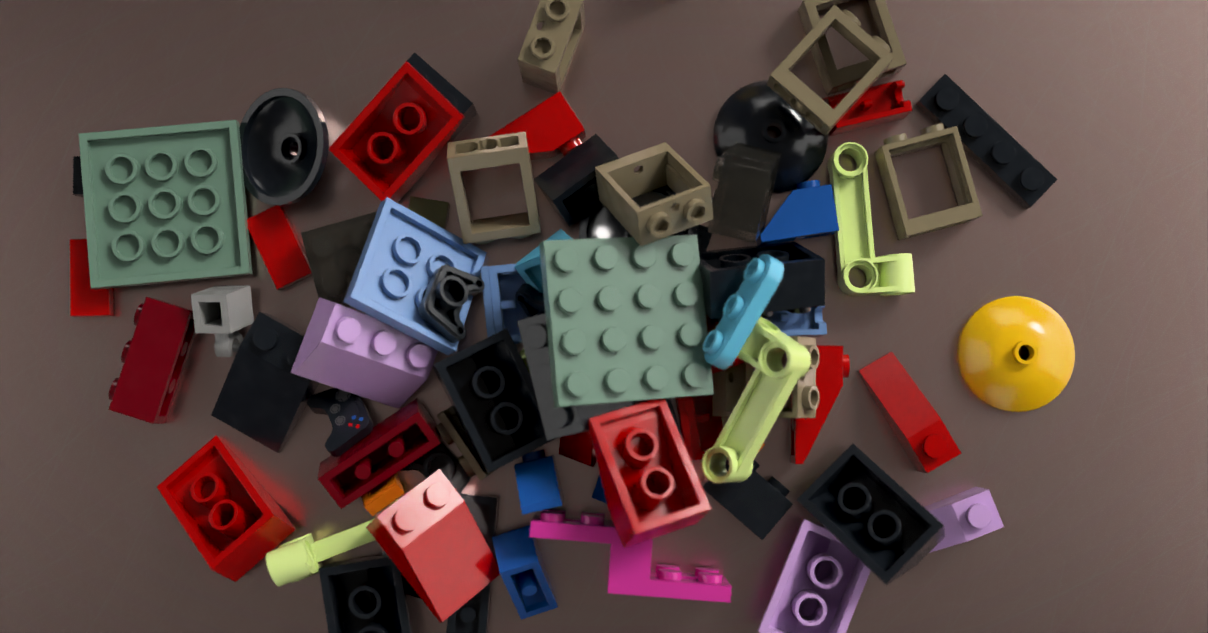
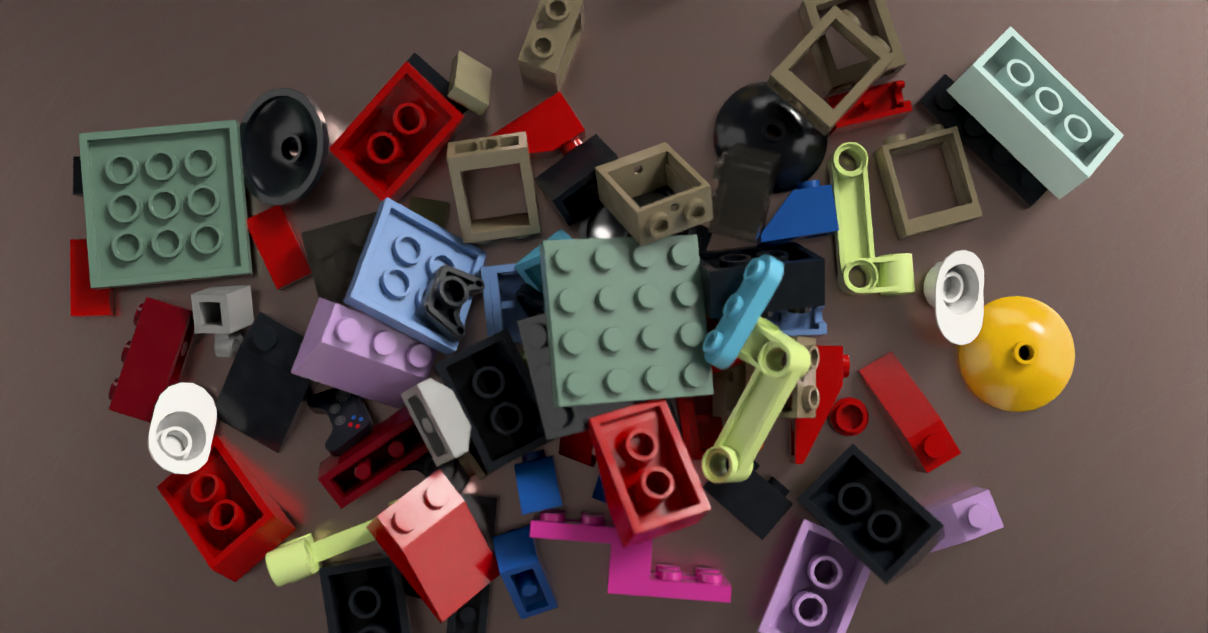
orange tile [361,473,404,516] -> none
none -> white piece [147,382,217,475]
none -> light grey slope [400,378,471,466]
none -> olive tile [447,50,492,116]
none -> red plate [829,397,869,436]
none -> white piece [923,250,984,345]
none -> light aqua brick [946,26,1124,200]

